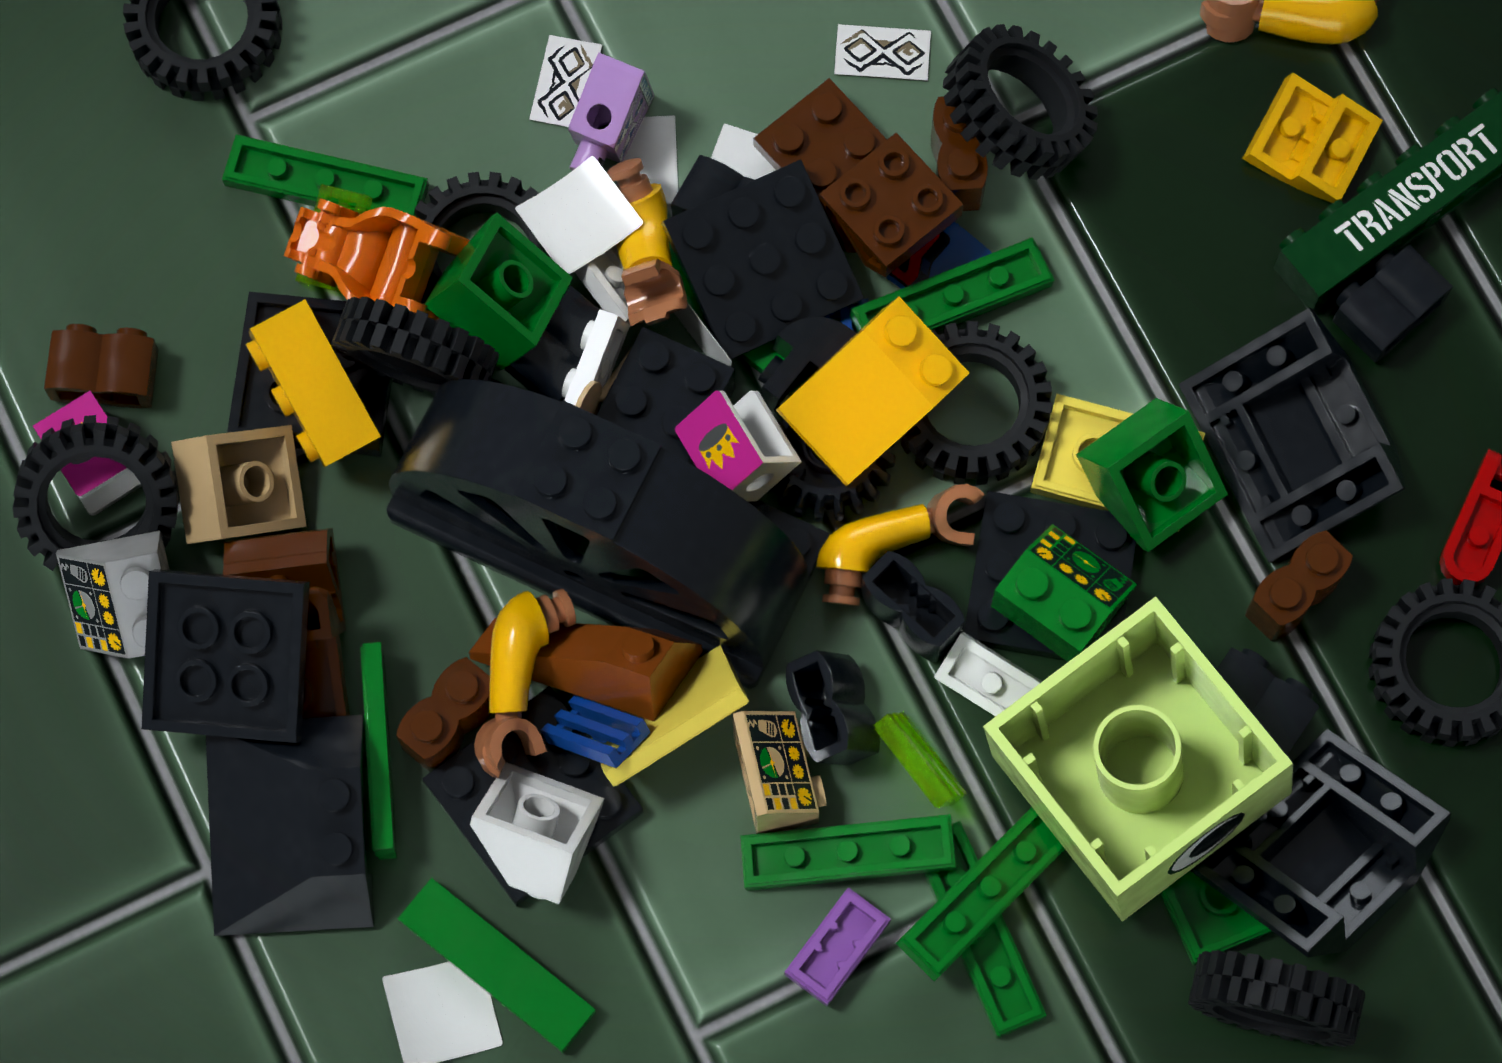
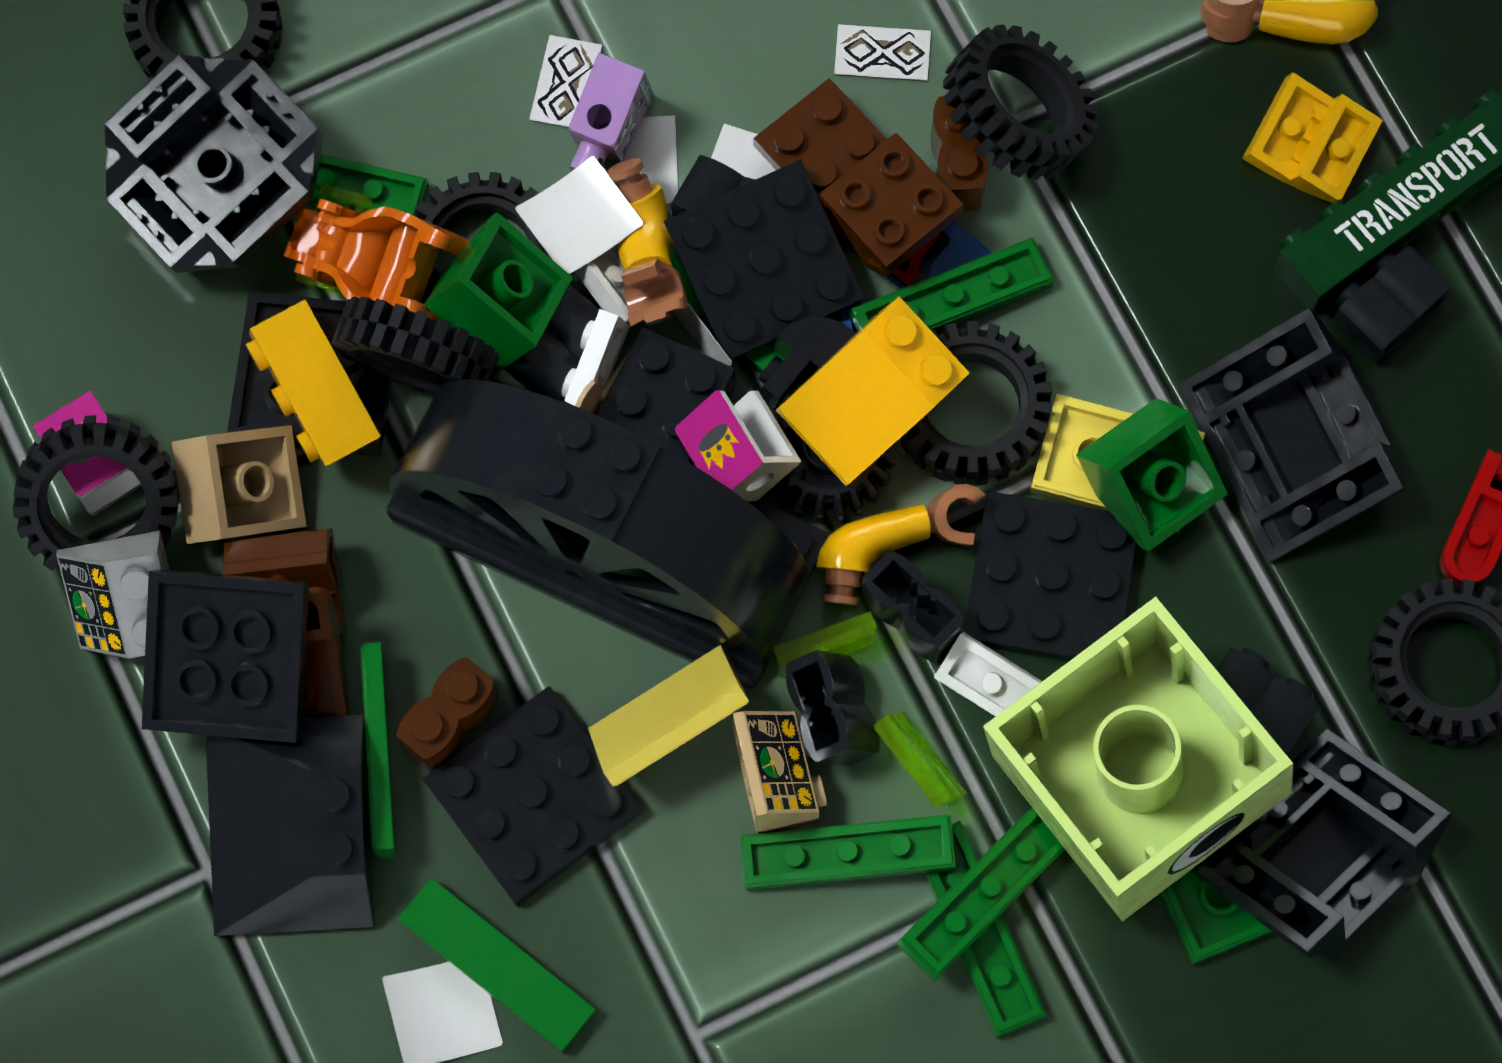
reddish brown brick [44,324,159,408] -> none
dark orange wedge [469,618,703,721] -> none
white slope [470,762,605,904] -> none
piece [474,588,576,778] -> none
blue tile [540,695,651,768] -> none
medium lavender plate [784,887,891,1007] -> none
green slope [991,524,1137,662] -> none
black tyre [1188,950,1366,1047] -> none
reddish brown brick [1245,530,1353,641] -> none
none -> black piece [105,55,324,273]
none -> clear neon green tile [773,611,877,677]

